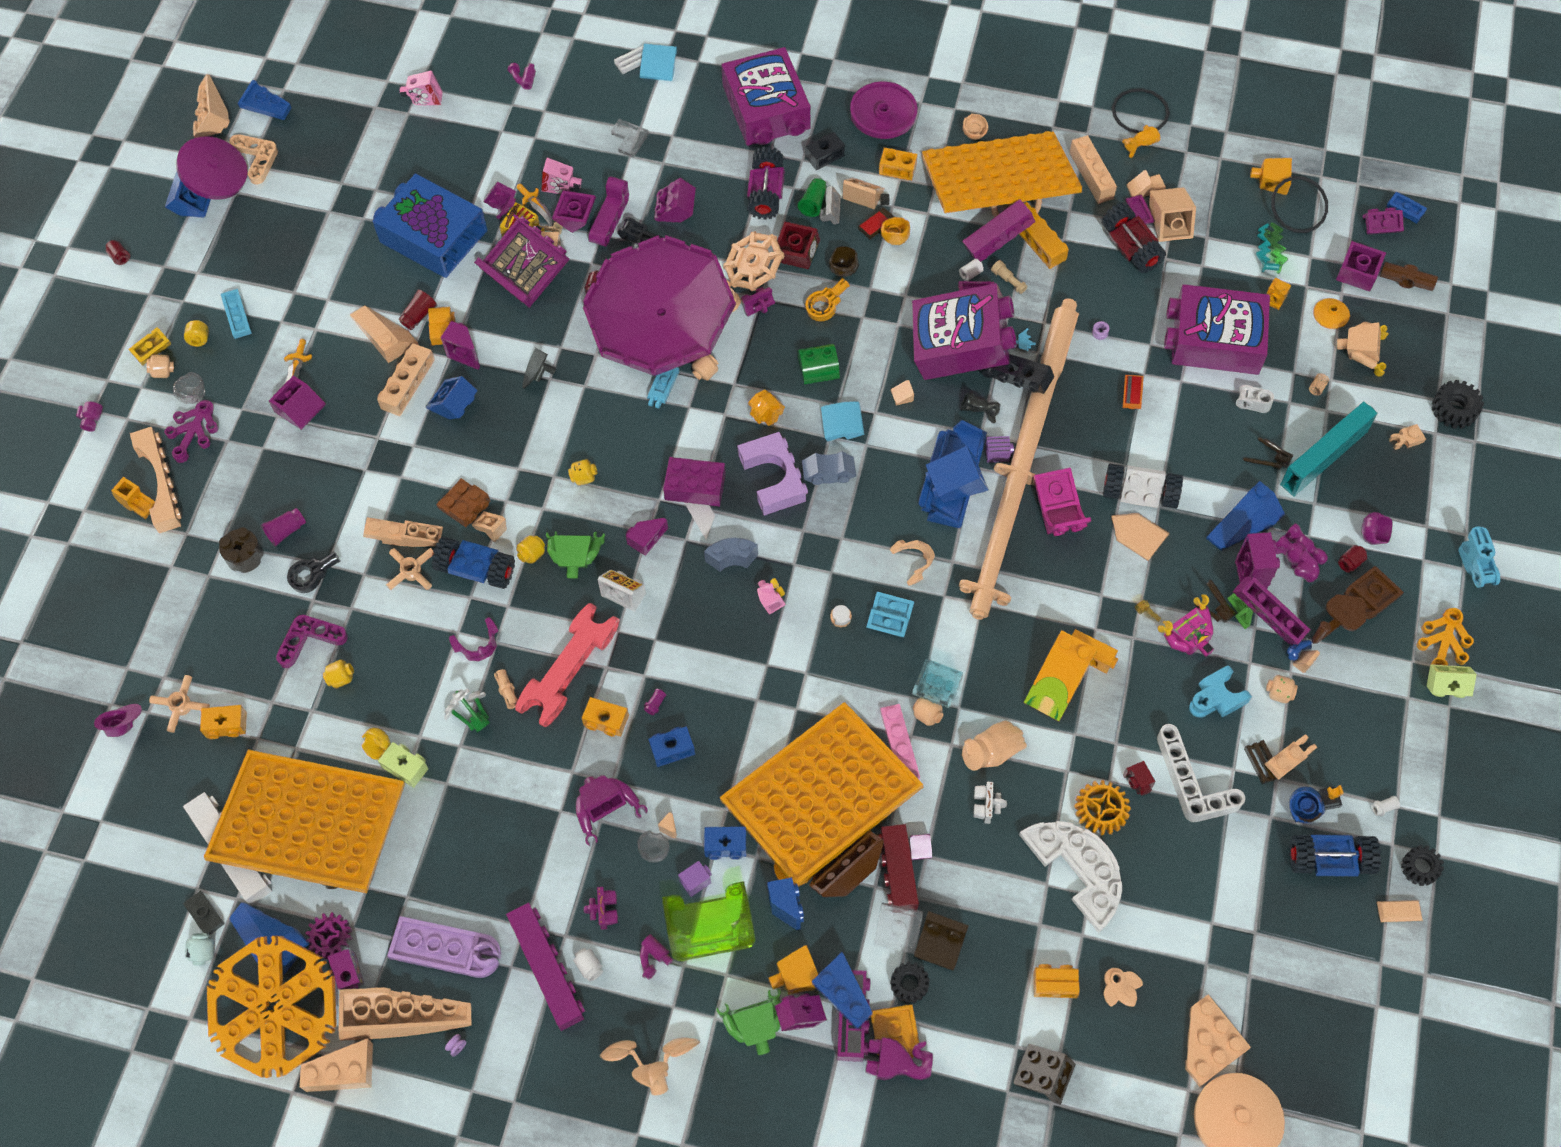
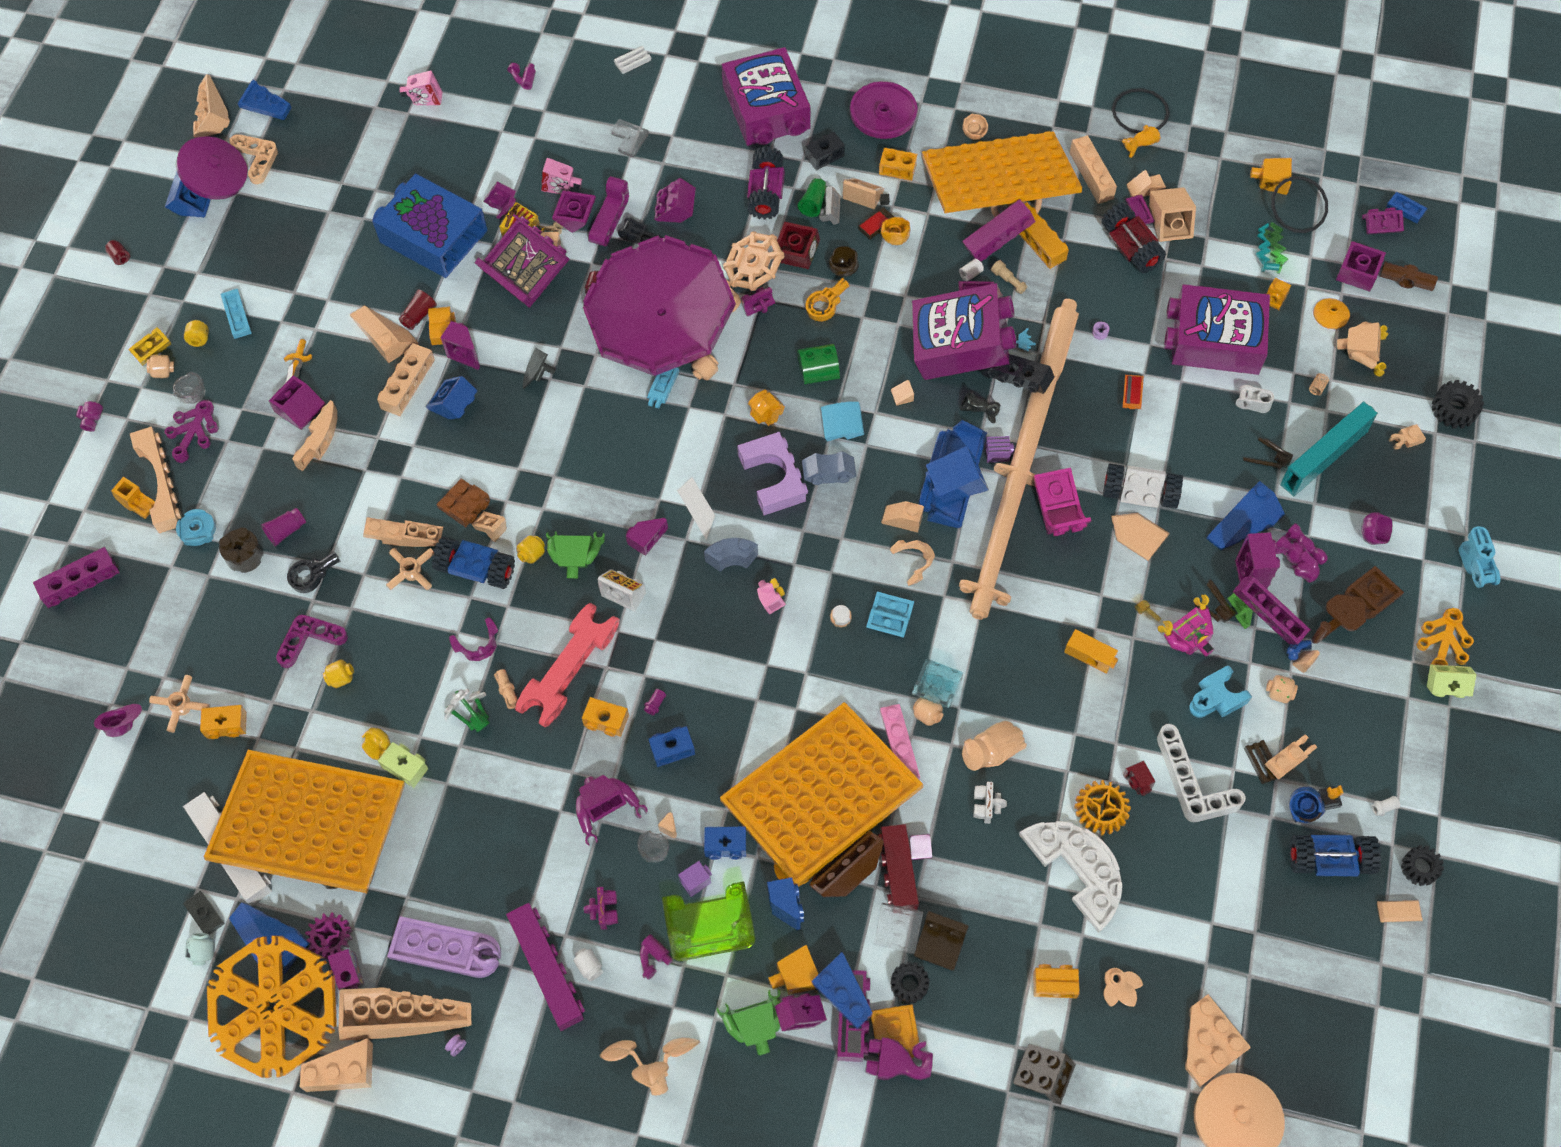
piece [517,184,552,226] -> none
yellow head [568,459,597,486] -> none
medium azure slope [640,44,677,81] -> none
magenta brick [663,457,726,507] -> none
light orange slope [1024,630,1097,721] -> none
dark red brick [1338,545,1367,572] -> none
none -> magenta brick [33,547,120,608]
none -> medium azure plate [176,509,216,546]
none -> light nougat slope [292,400,337,471]
none -> light nougat slope [882,501,924,533]

